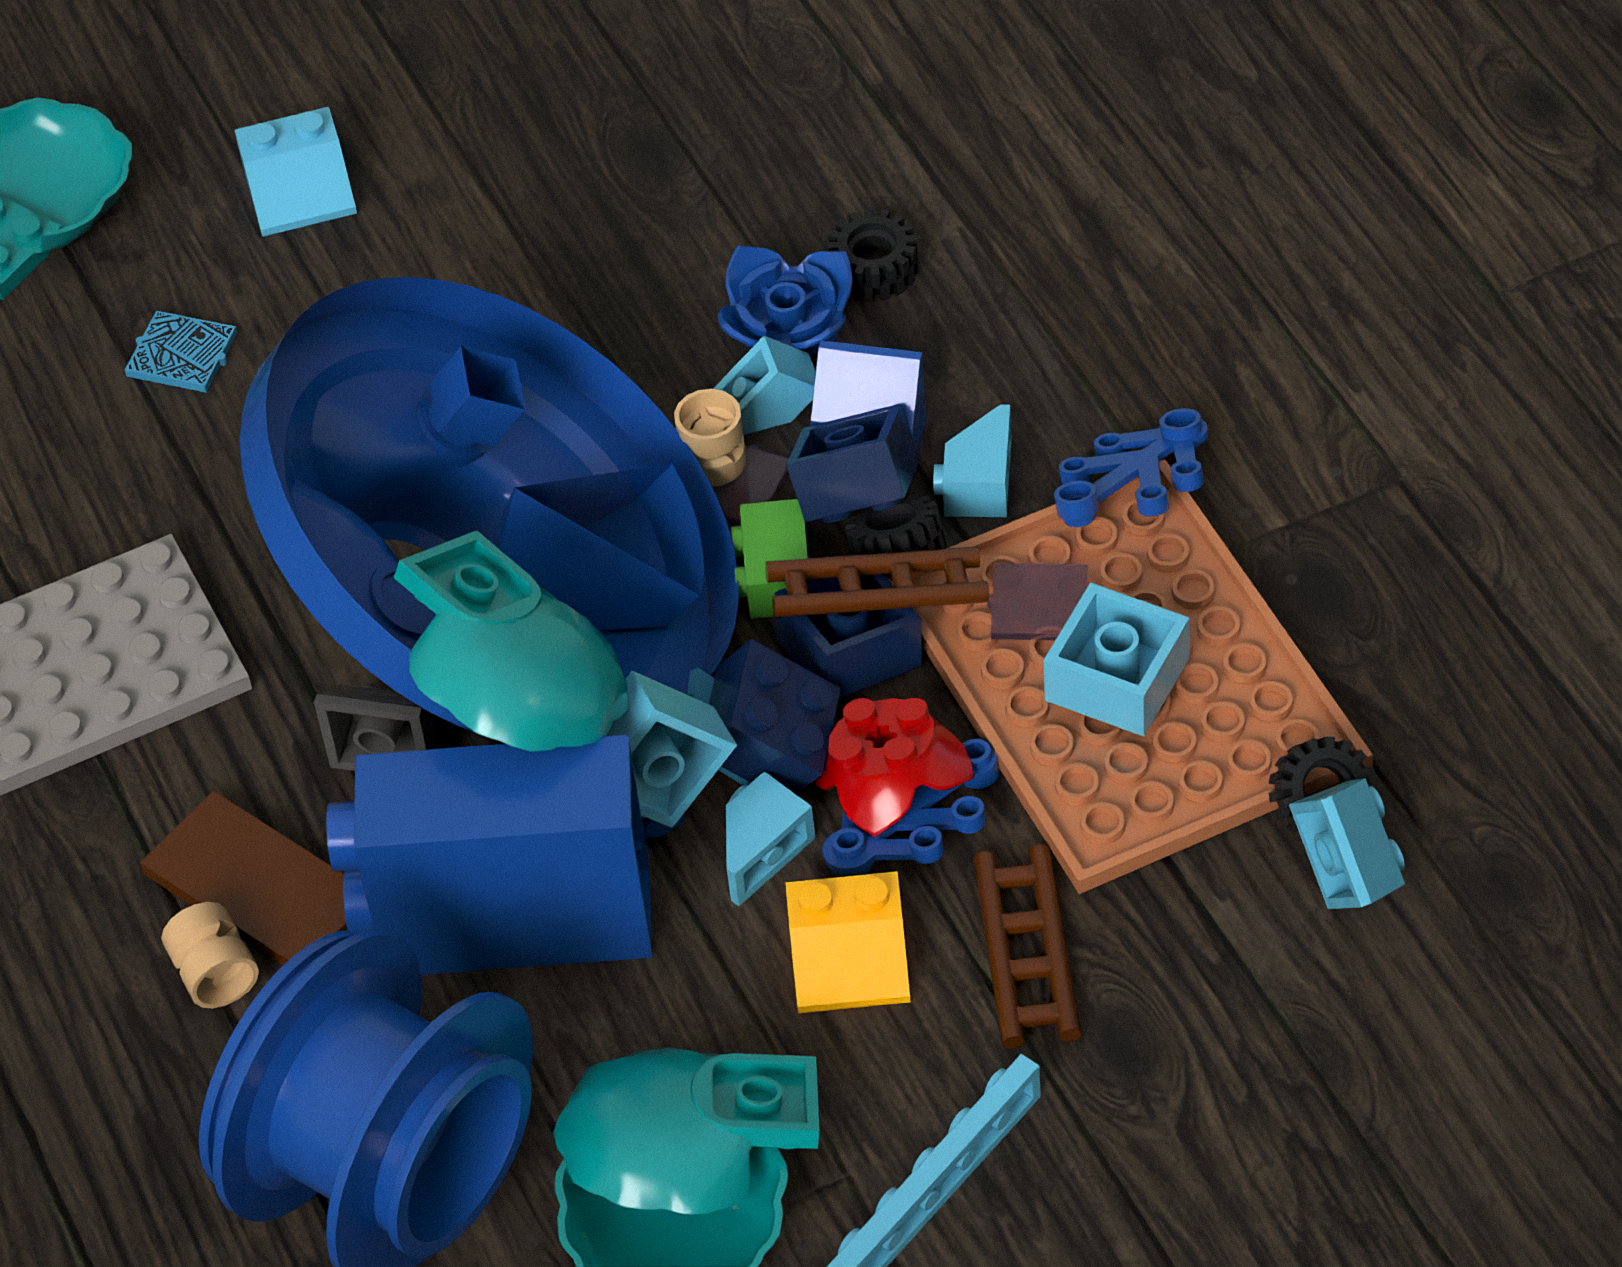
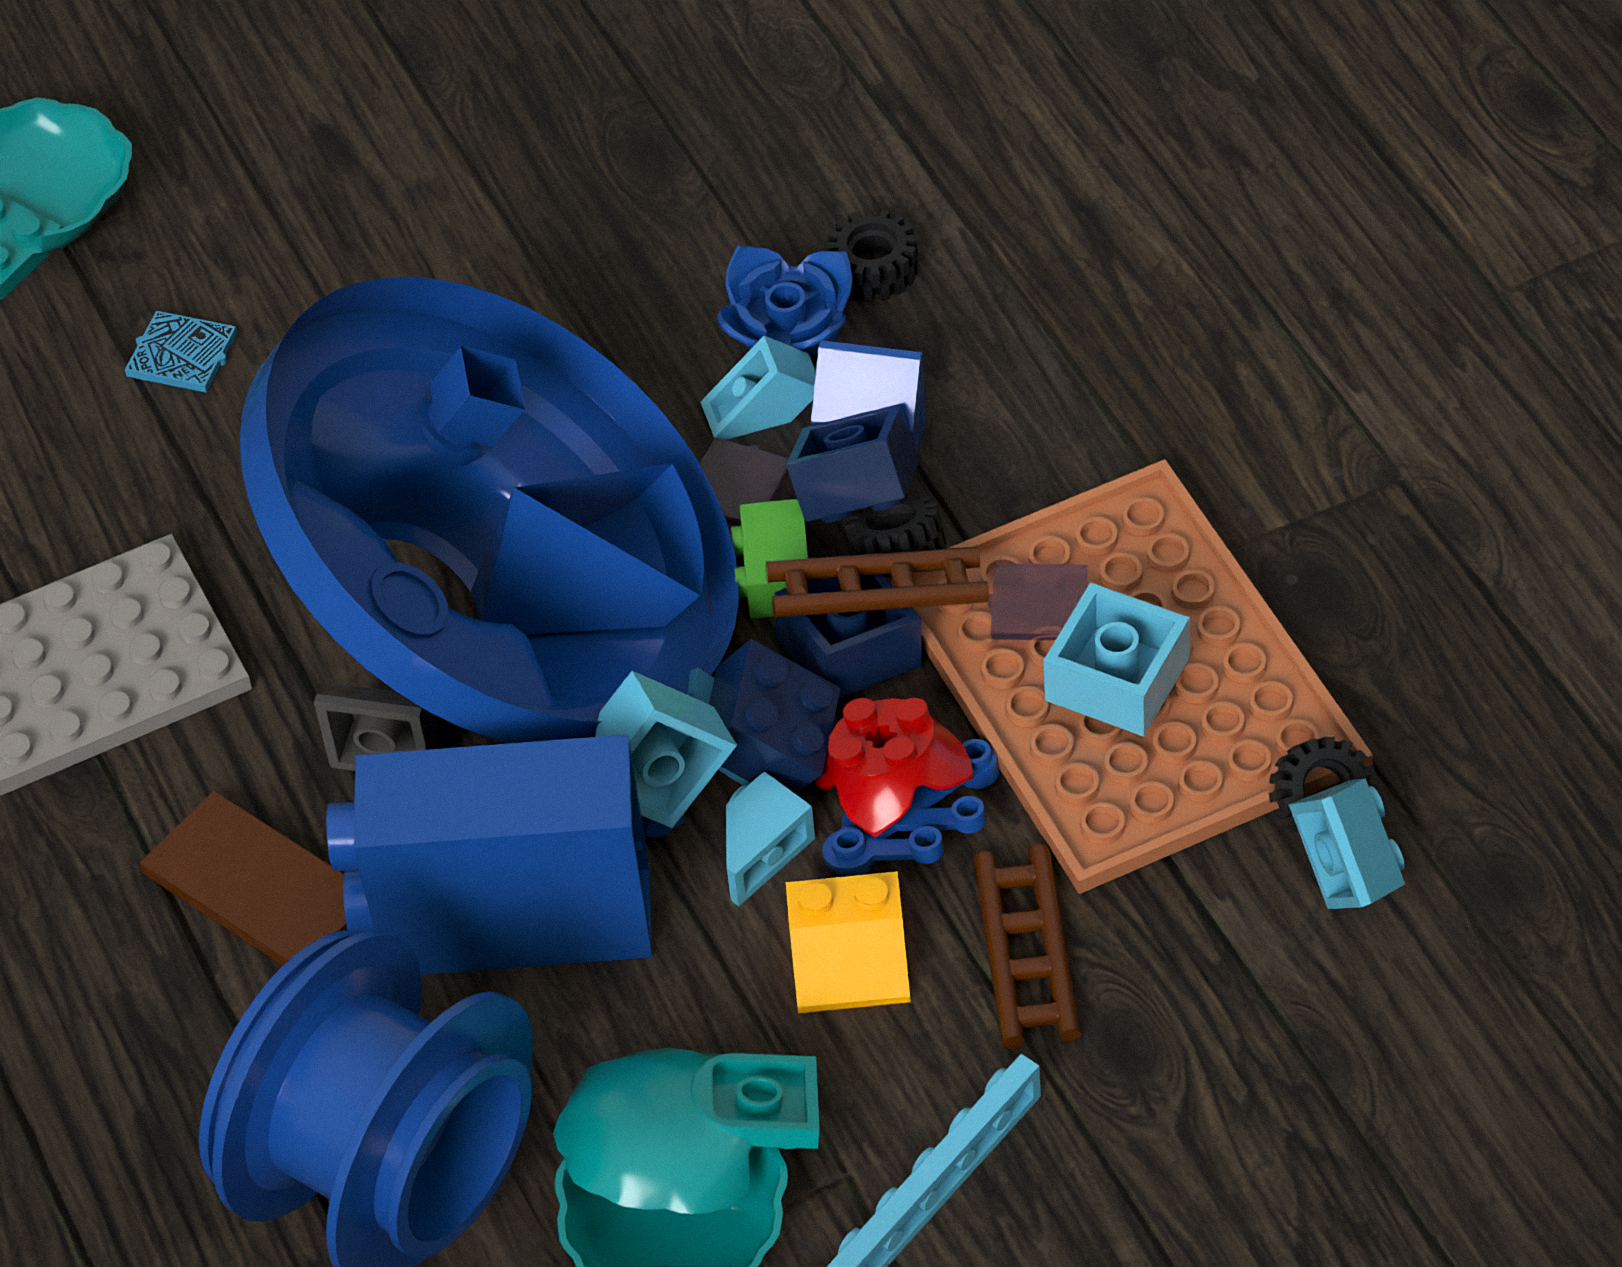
tan wheel [161,902,259,1009] -> none
medium azure slope [234,107,357,237] -> none
teal animal [393,530,629,752] -> none
tan wheel [674,389,747,487] -> none
medium azure slope [933,405,1012,518] -> none
blue plant [1054,408,1209,527] -> none

